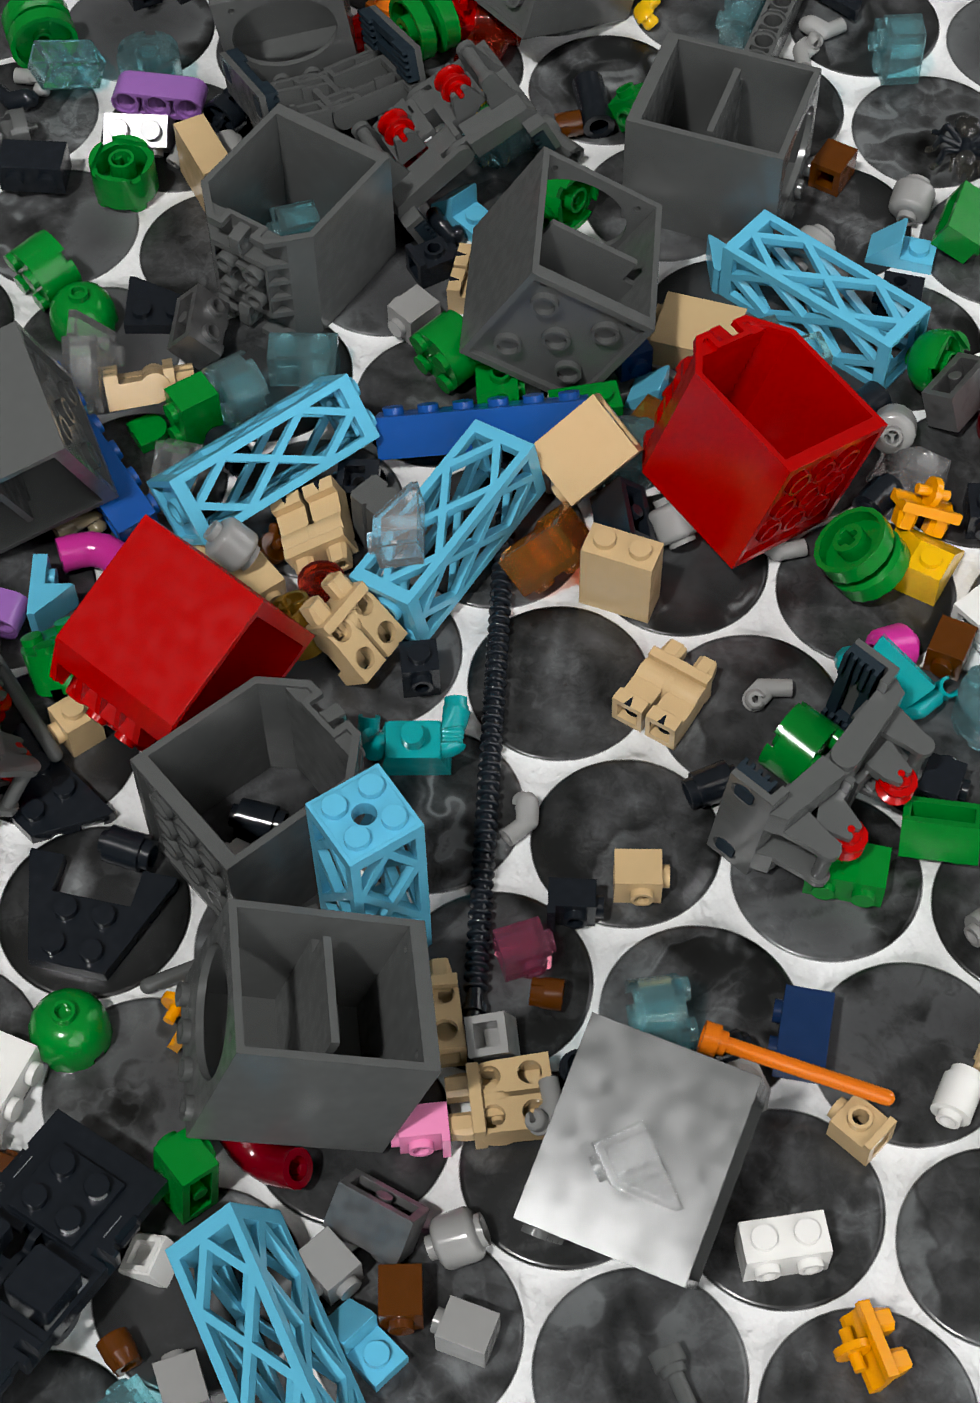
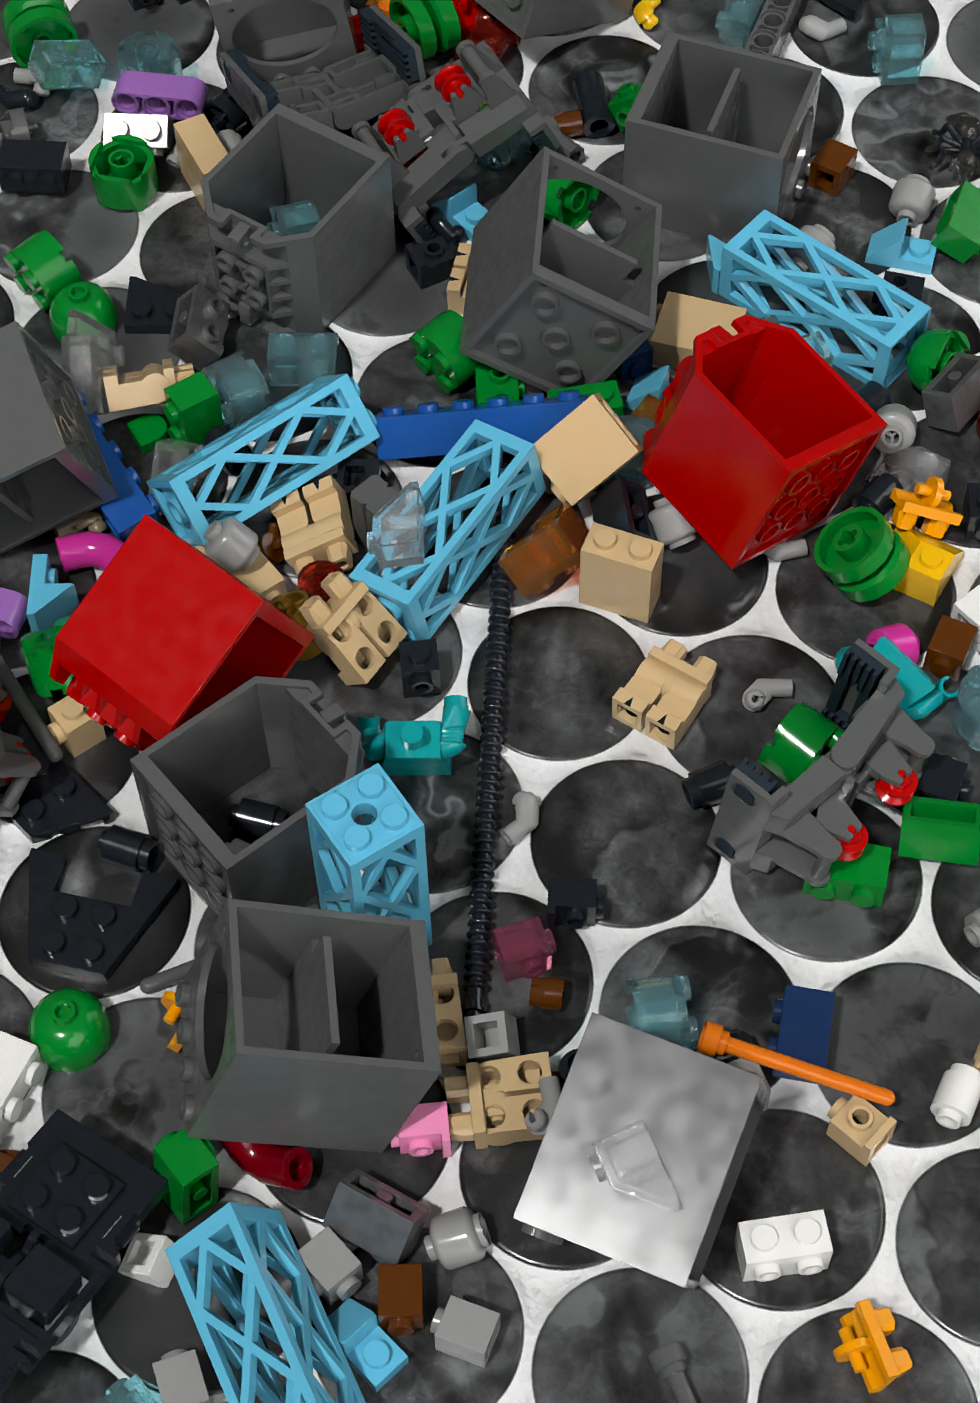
reddish brown hose [96,1327,143,1377] -> none
light grey brick [387,284,441,346] -> none
tan brick [613,849,670,906] -> none
light grey arm [793,32,824,66] -> none

